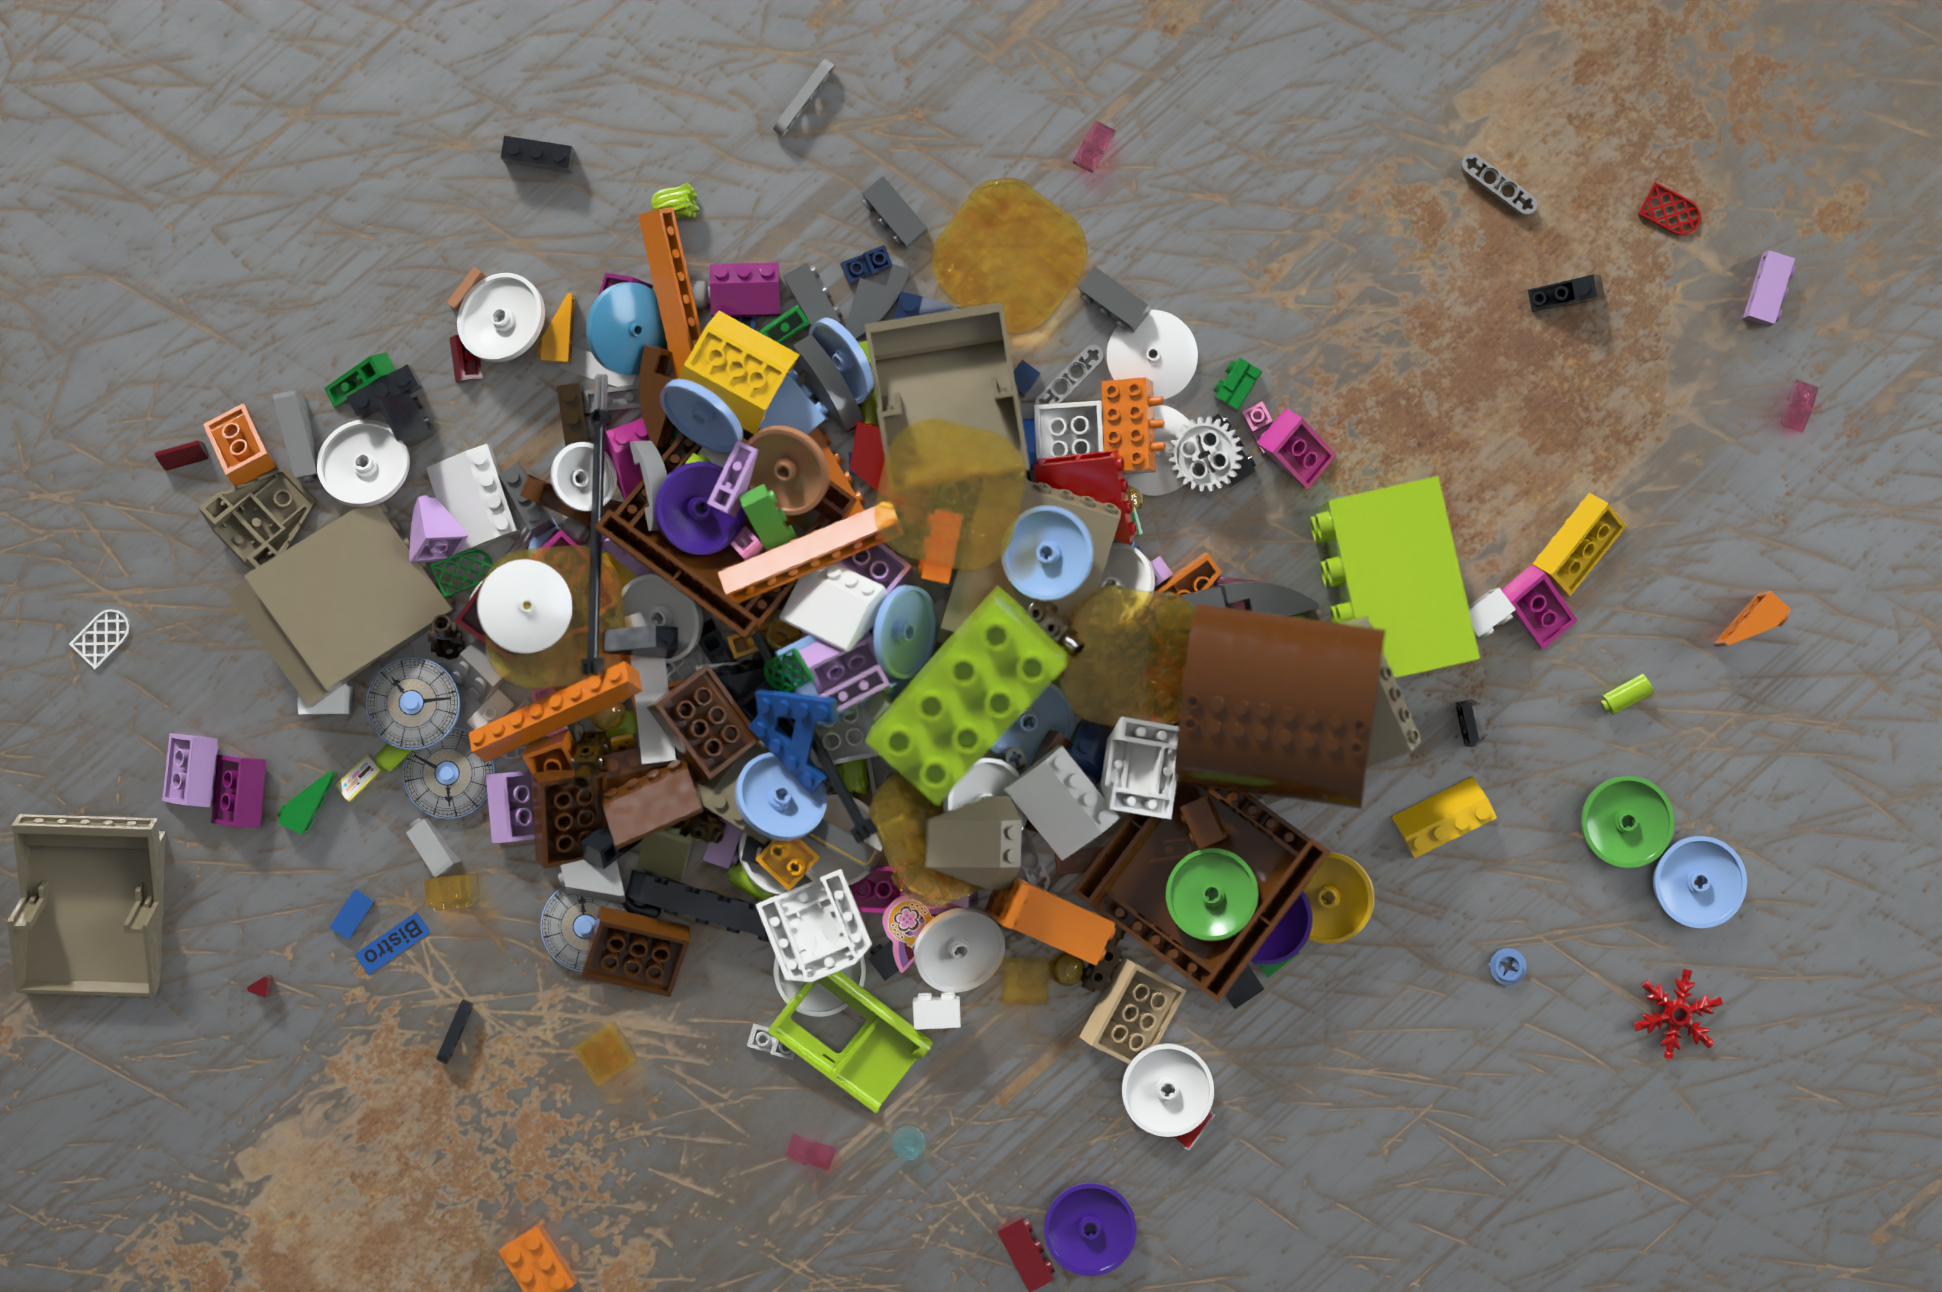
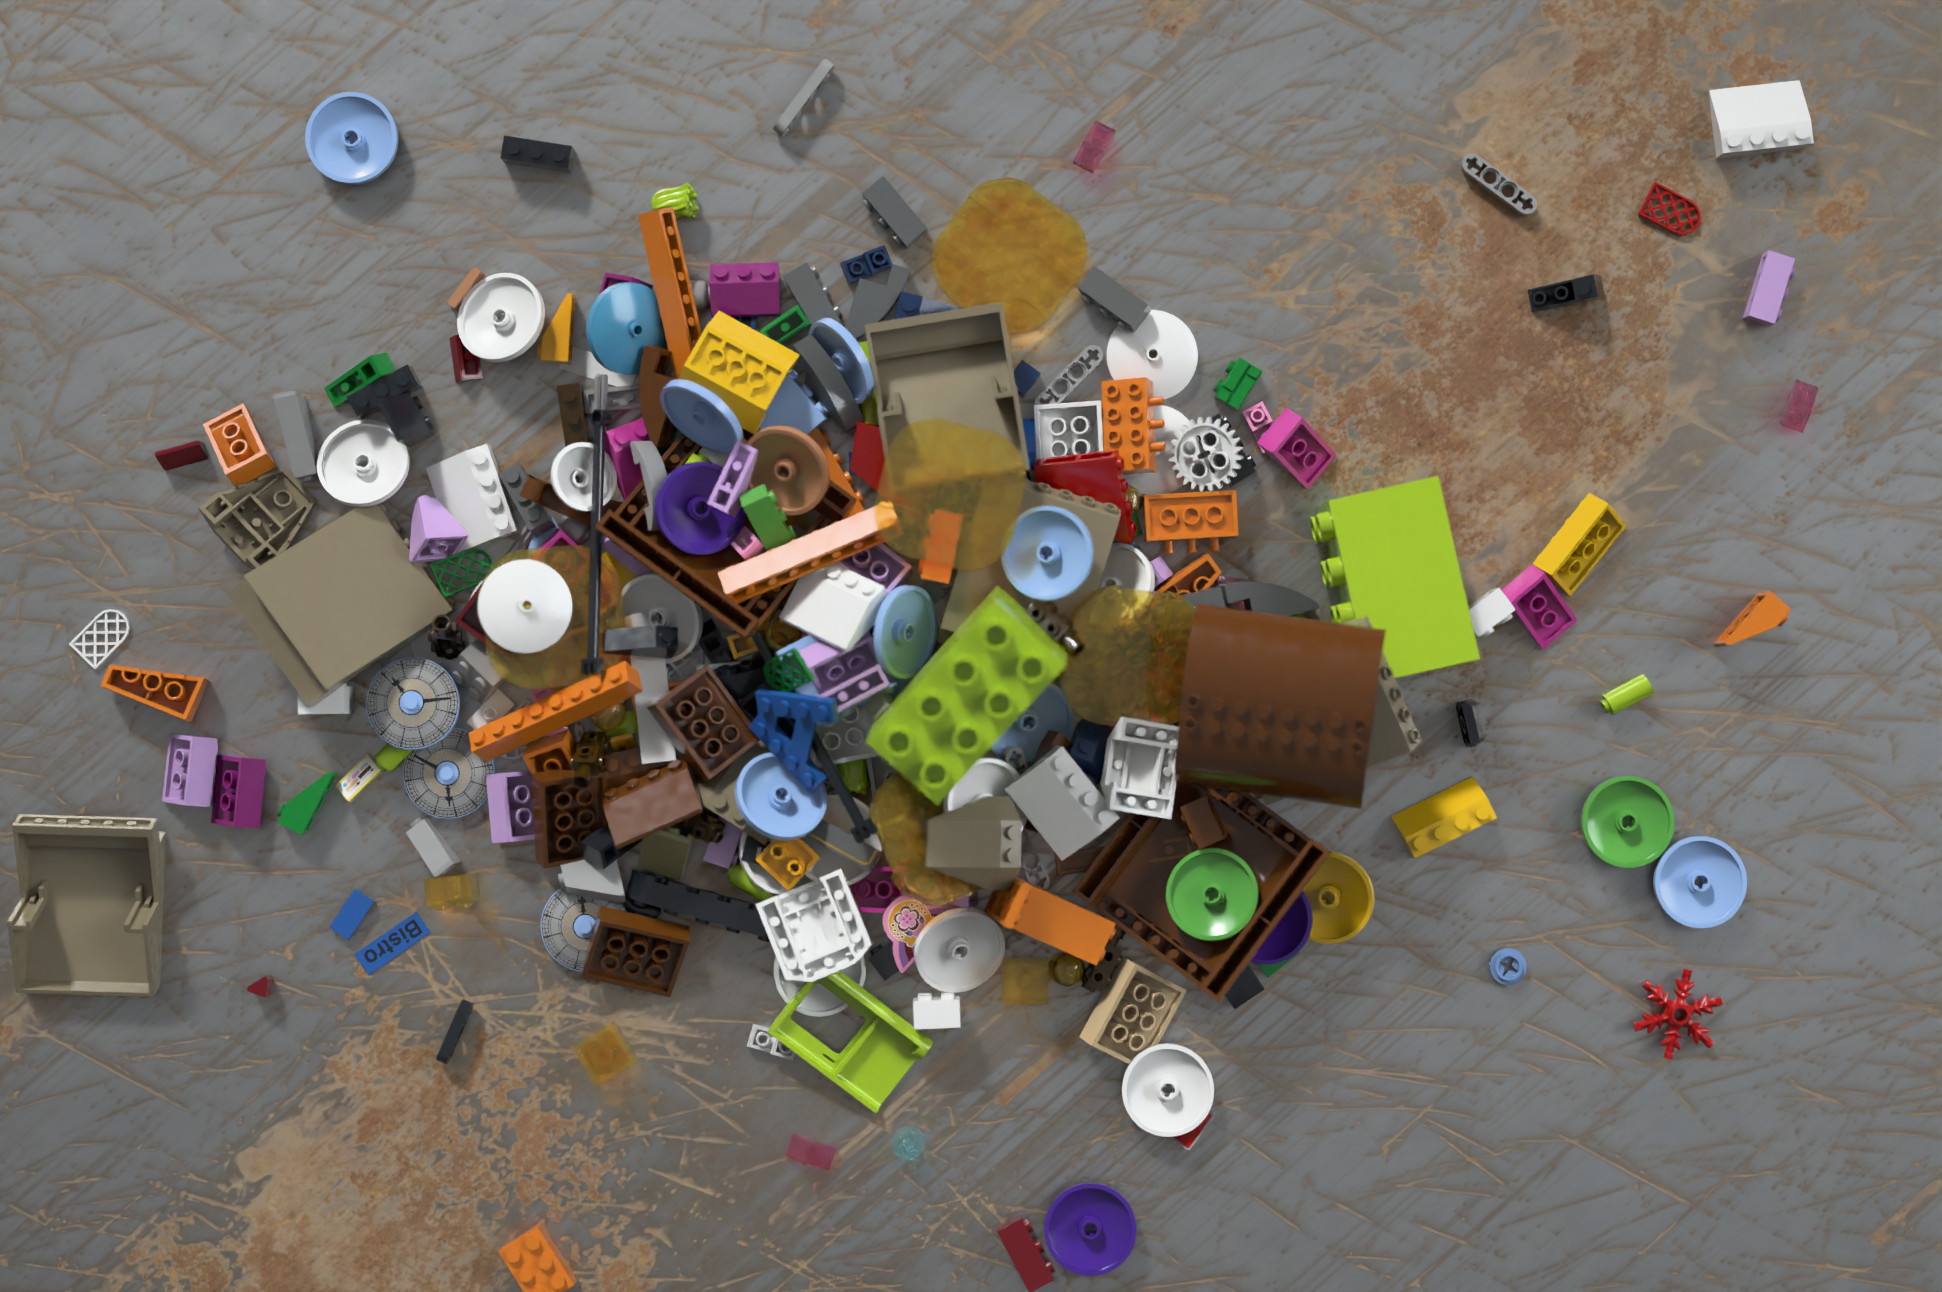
none -> orange wedge [100,664,210,723]
none -> light blue dish [305,92,398,185]
none -> orange piece [1143,490,1239,555]
none -> white slope [1708,80,1814,158]

